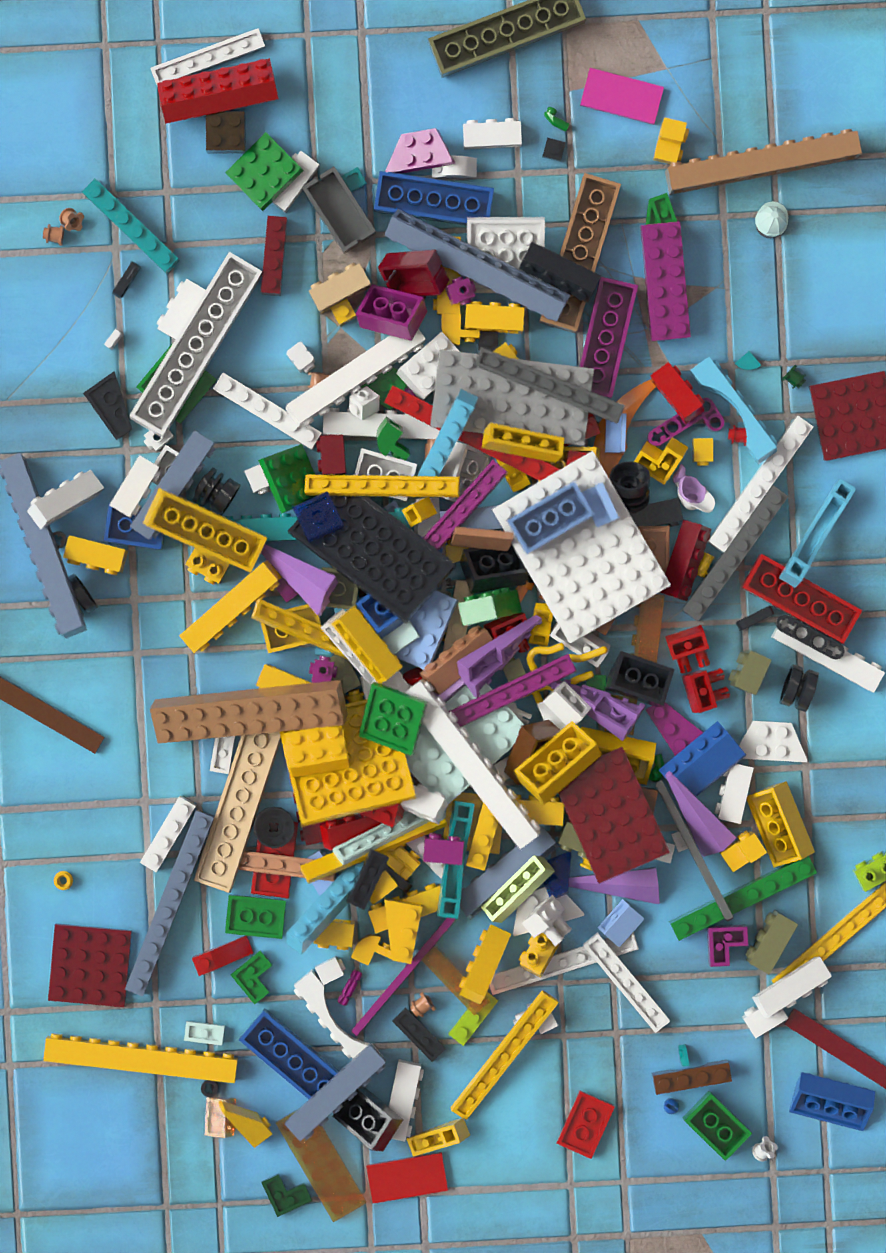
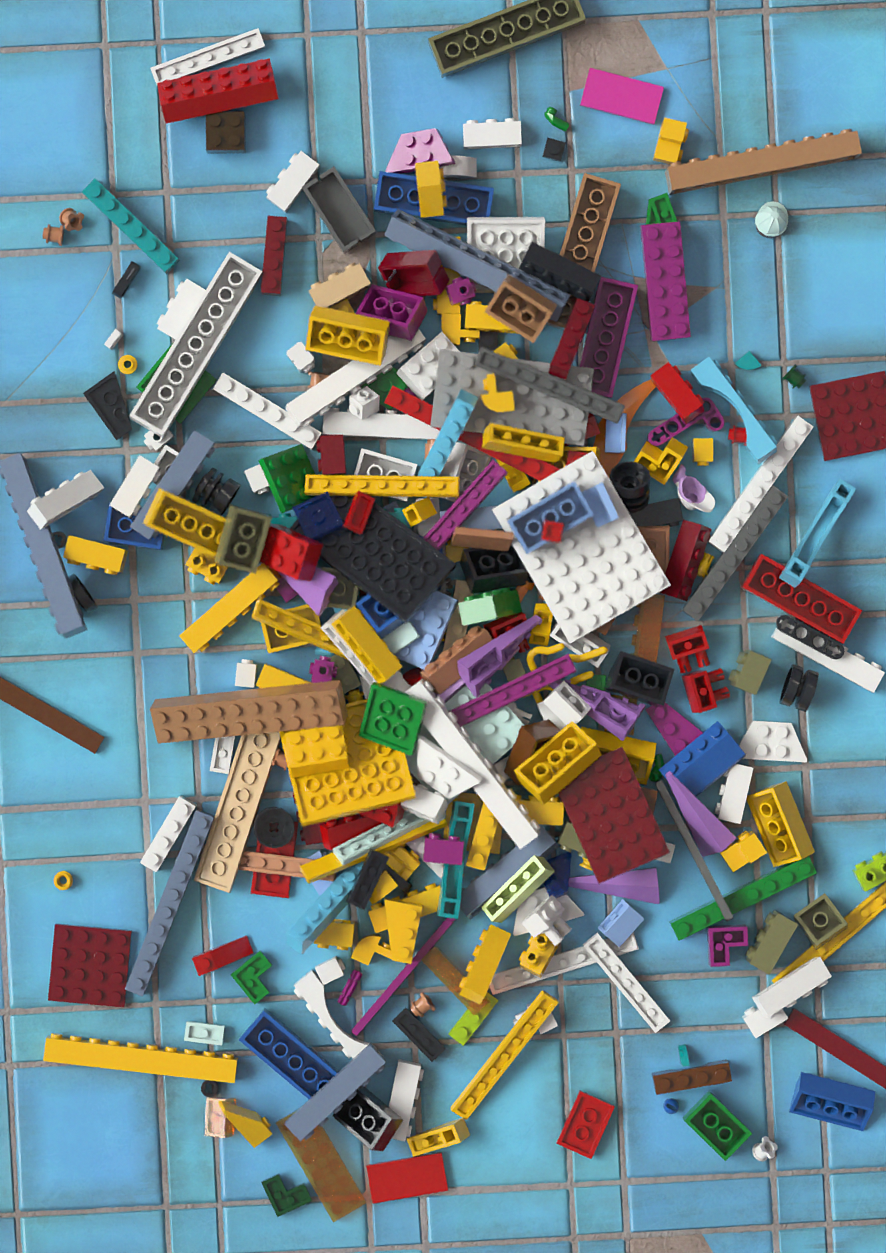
green plate [225,132,304,211] -> none
green plate [225,895,286,939] -> none
teal tile [341,167,367,193] -> none
green brick [376,416,410,461] -> none
white tile [671,827,696,852] -> none
black piece [735,605,774,631] -> none
none -> yellow plate [118,355,138,374]
none -> olive brick [214,505,272,574]
none -> white brick [235,659,257,688]
none -> red brick [259,524,323,581]
none -> nougat brick [271,748,288,771]
none -> yellow brick [305,306,390,366]
none -> red tile [343,491,375,534]
none -> yellow brick [415,161,447,218]
none -> white wing [417,736,483,799]
none -> yellow brick [480,374,515,412]
none -> medium nougat brick [484,274,557,343]
none -> red tile [541,520,564,543]
none -> dark red brick [548,298,595,380]
none -> olive brick [794,893,848,950]

